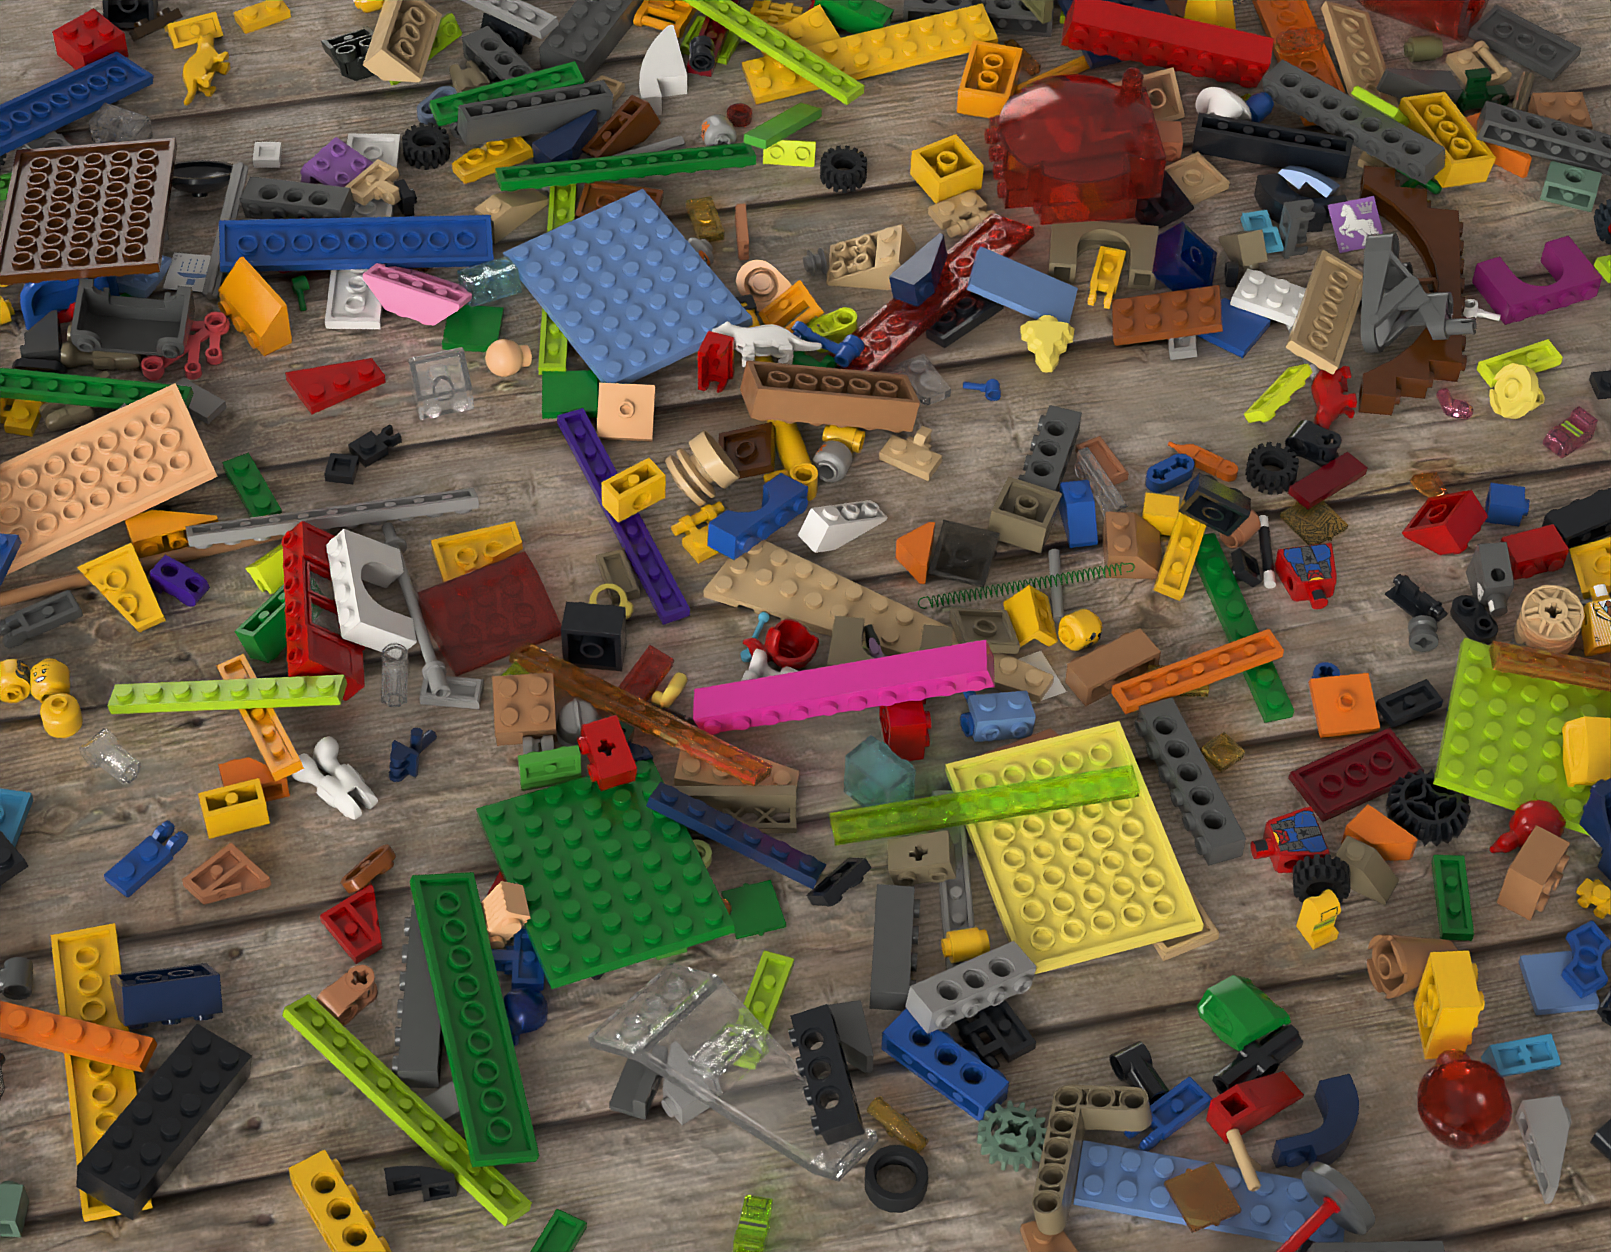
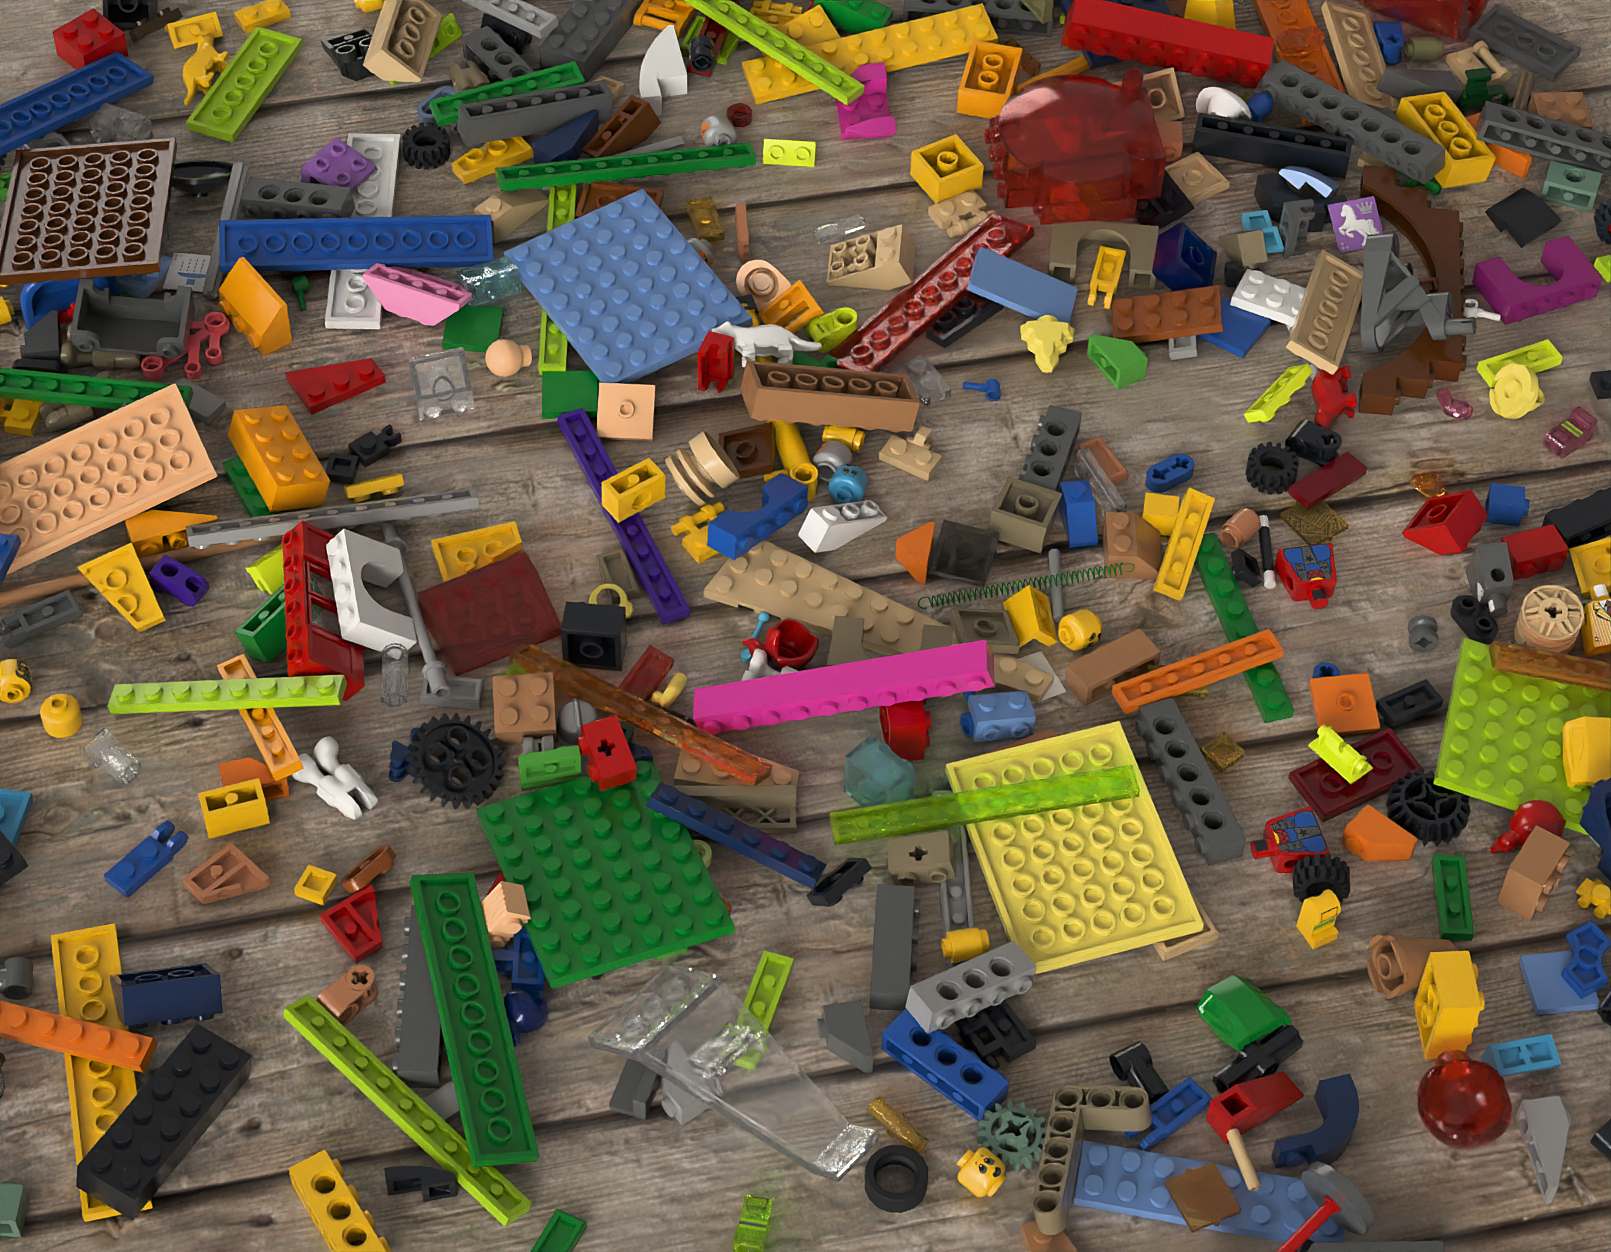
yellow head [30,658,70,703] -> none
white plate [253,142,282,168] -> none
tan hinge [345,159,401,206] -> none
black plate [394,179,417,217] -> none
green piece [721,880,786,939] -> none
bright green tile [744,102,822,149] -> none
black brick [788,1004,865,1145] -> none
blue brick [791,321,865,367] -> none
flat silver wheel [803,247,830,276] -> none
black tyre [820,145,867,193] -> none
piece [864,624,884,658] -> none
dark blue slope [889,233,947,307] -> none
orange piece [1168,441,1238,482] -> none
black slope [1178,472,1251,537] -> none
dark tan slope [1335,835,1399,905] -> none
lime tile [1351,85,1410,127] -> none
black hinge [1385,574,1448,623] -> none
none -> lime plate [186,26,303,143]
none -> light orange brick [227,405,330,512]
none -> yellow plate [294,864,338,906]
none -> yellow plate [343,473,405,502]
none -> black gear [406,713,506,810]
none -> clear axle [813,214,866,243]
none -> dark azure head [828,464,868,504]
none -> dark pink piece [836,62,897,140]
none -> yellow head [957,1147,1007,1197]
none -> bright green slope [1087,334,1148,389]
none -> neon yellow hinge [1308,724,1373,784]
none -> blue piece [1373,21,1405,65]
none -> black slope [1485,188,1562,248]

